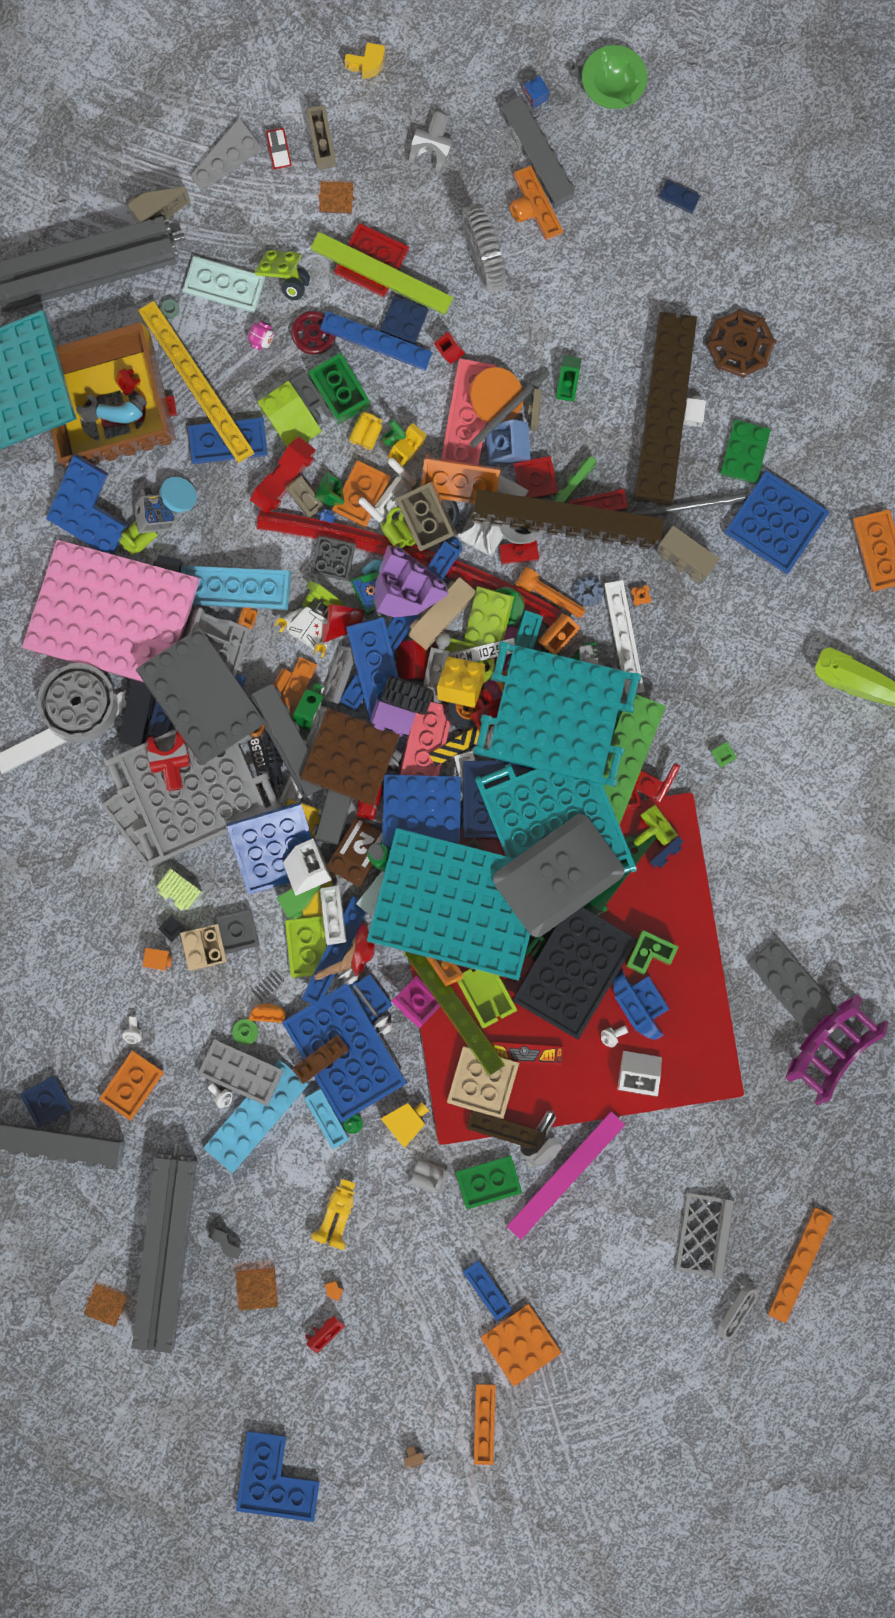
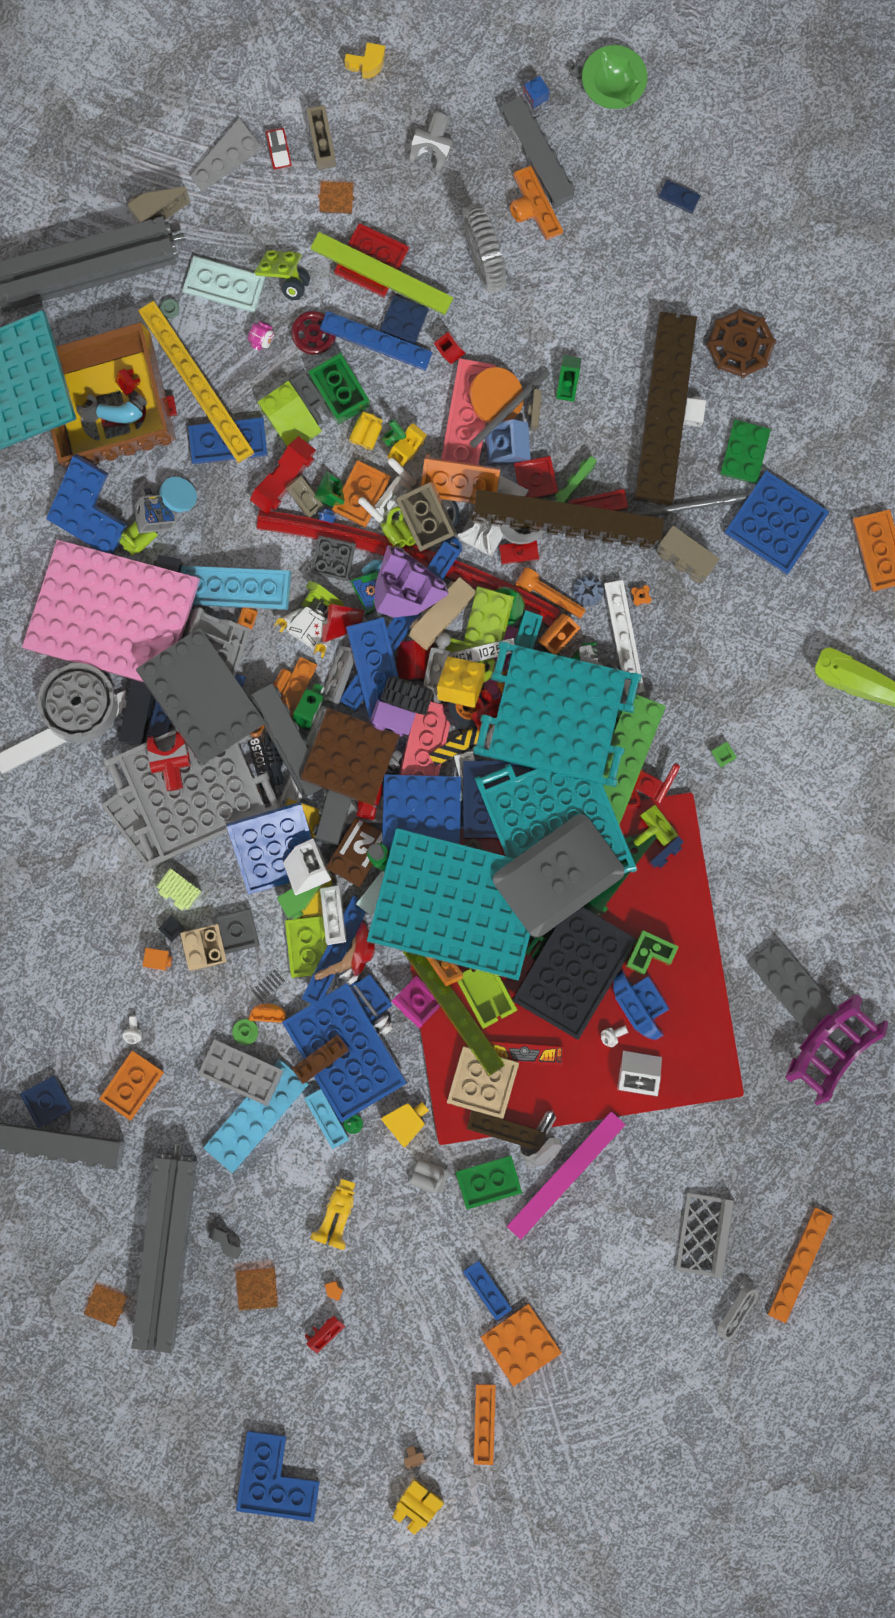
white plate [207,1082,233,1108] -> none
none -> yellow hips [392,1478,444,1535]

